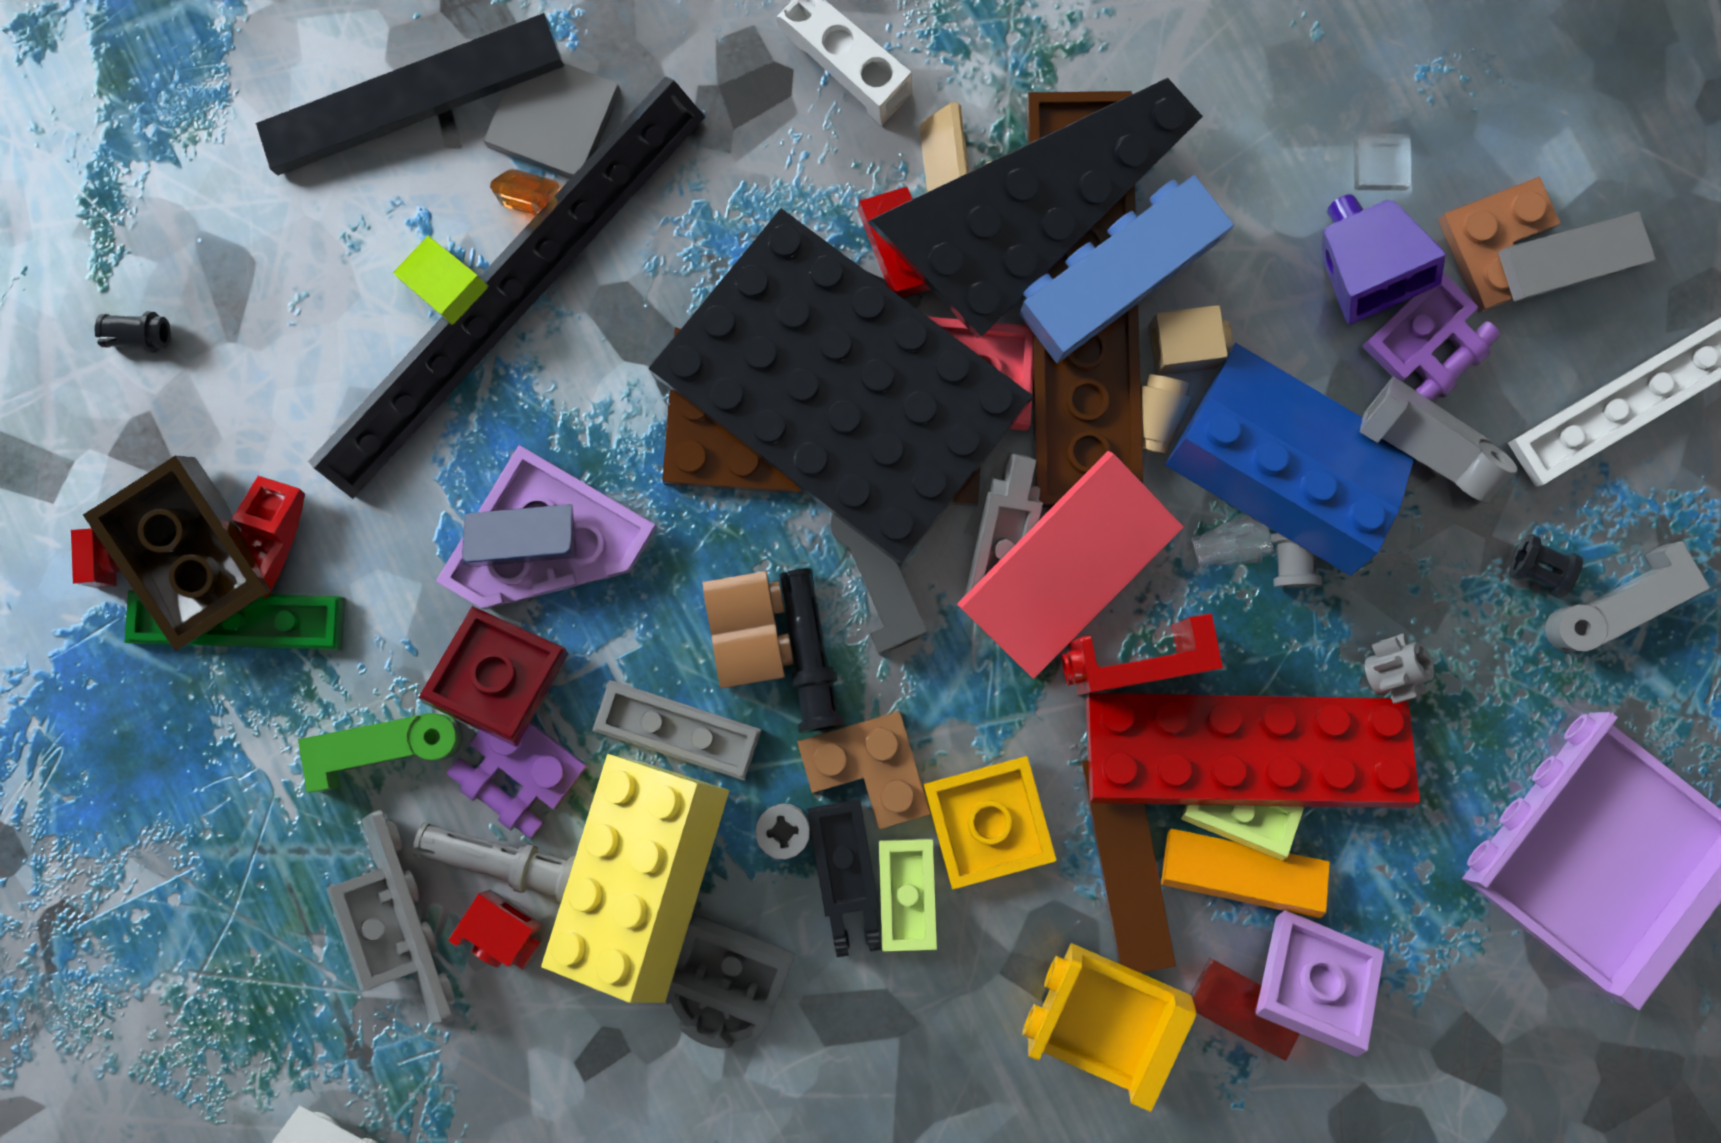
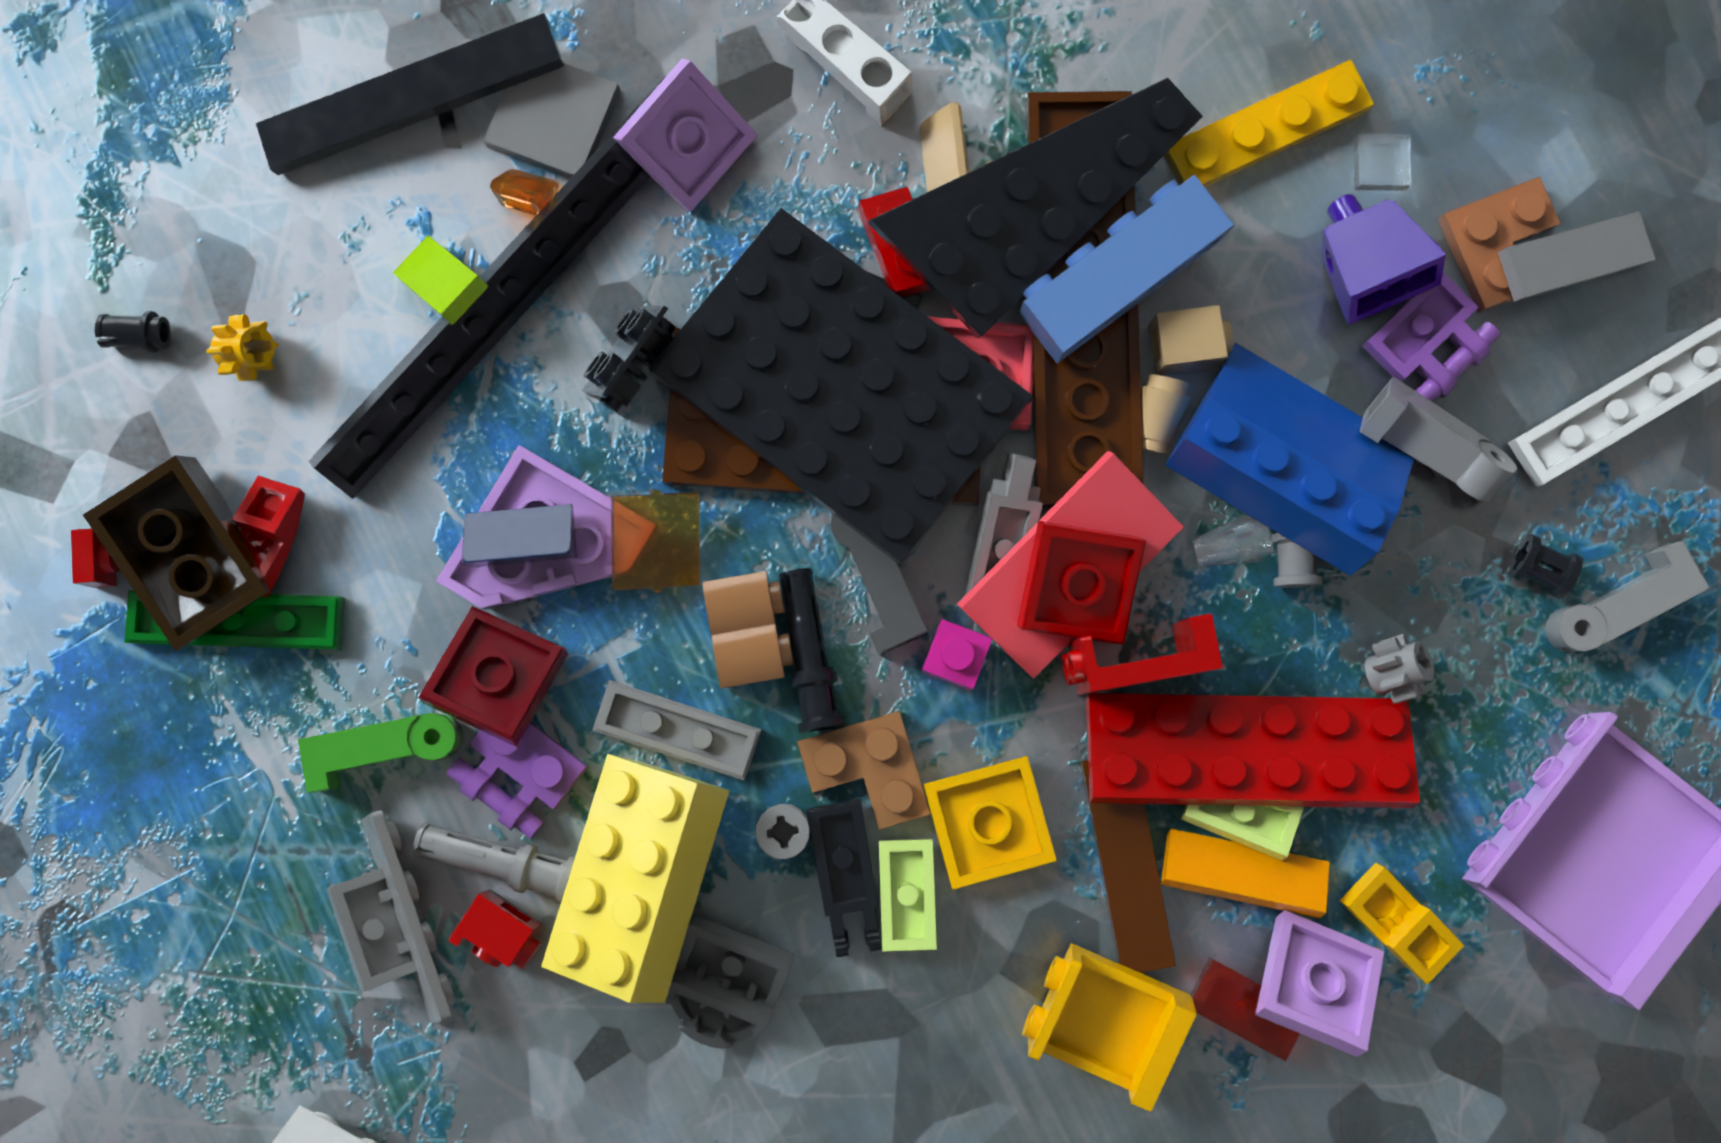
none -> yellow gear [206,314,278,381]
none -> black hinge [582,305,675,413]
none -> clear orange piece [611,489,700,593]
none -> lavender plate [613,58,758,212]
none -> dark pink brick [920,619,992,691]
none -> red tile [1017,520,1146,645]
none -> yellow plate [1164,59,1374,187]
none -> yellow slope [1339,862,1464,985]

